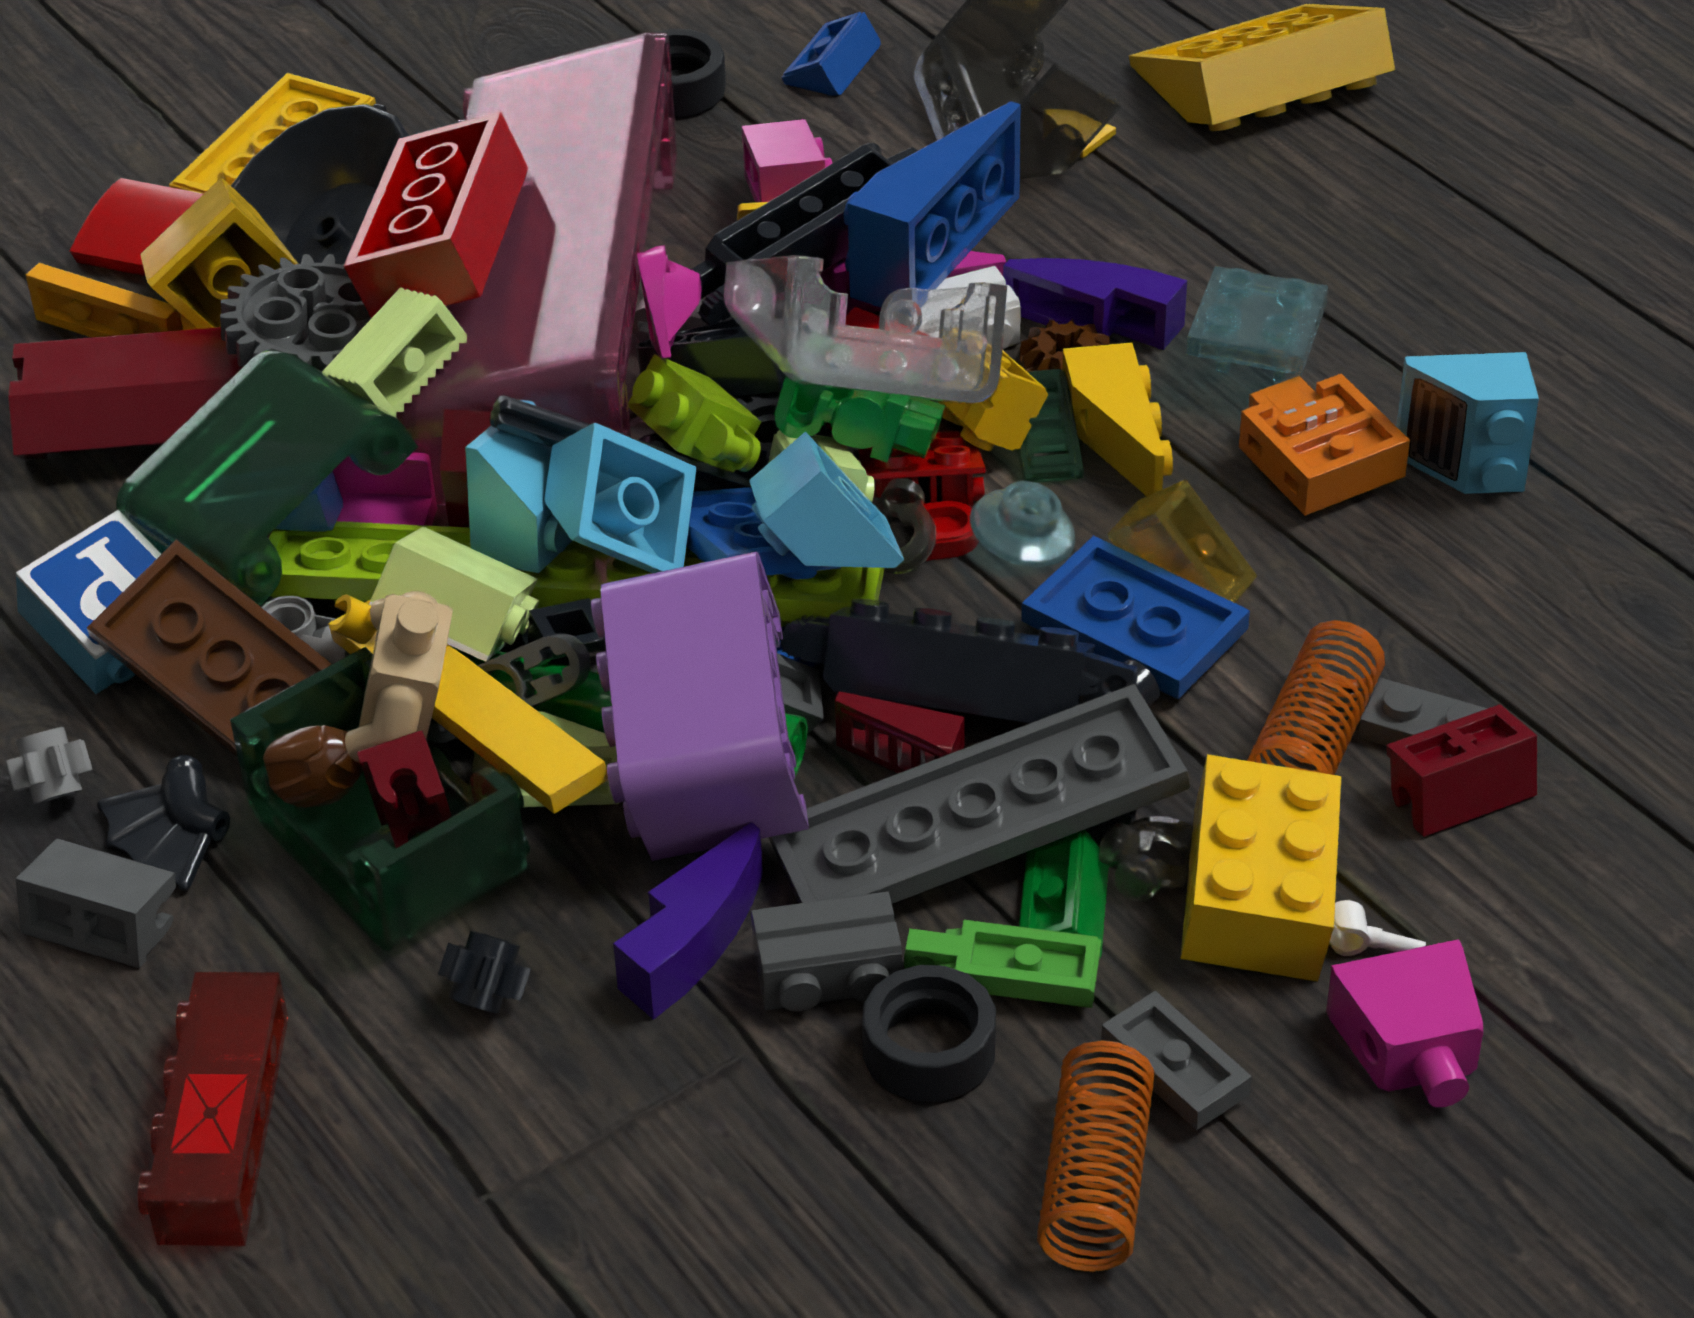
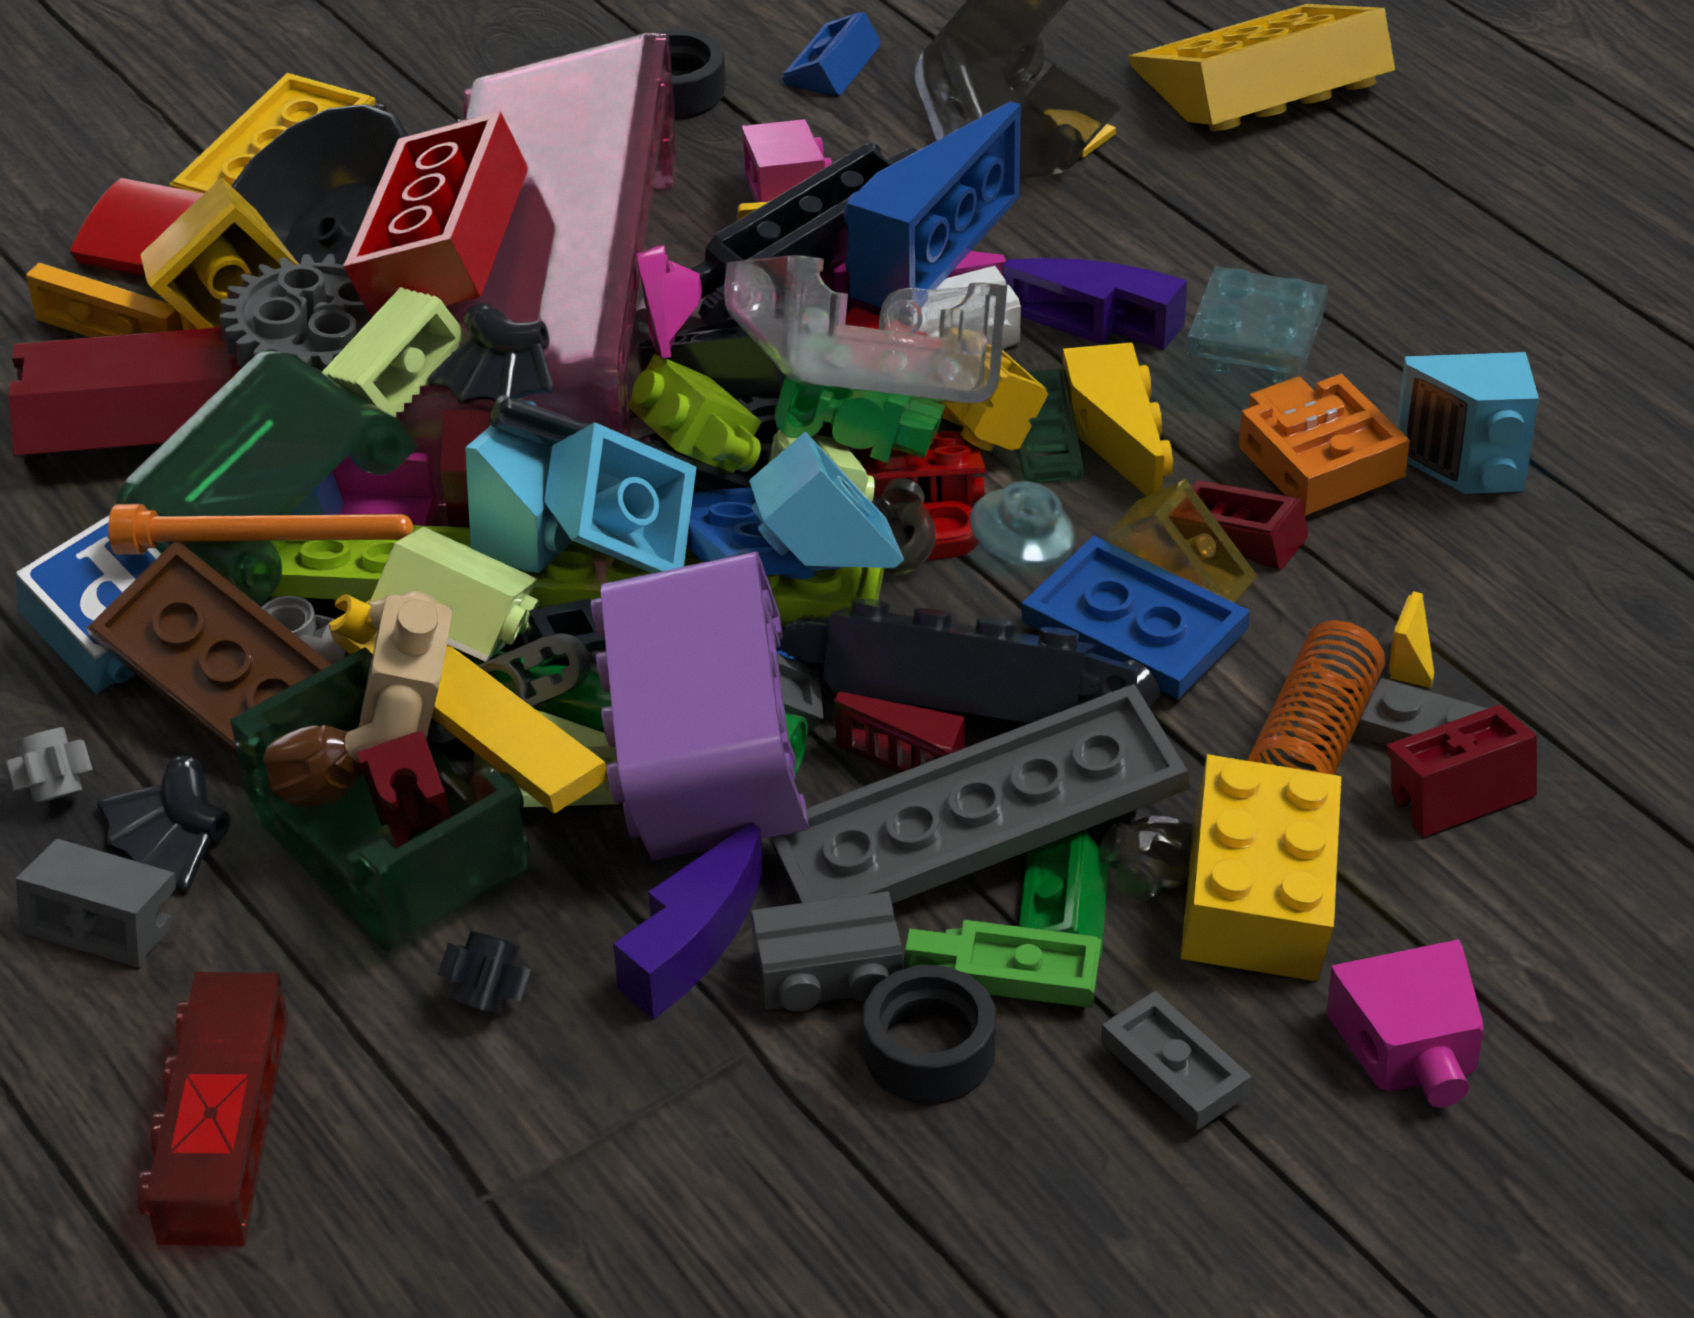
reddish brown gear [1020,318,1110,386] -> none
orange piece [1037,1040,1155,1272] -> none
white hand [1329,900,1426,956] -> none
none -> orange piece [108,504,413,555]
none -> black arm [427,302,555,405]
none -> dark red slope [1167,480,1308,569]
none -> yellow slope [1389,591,1434,688]

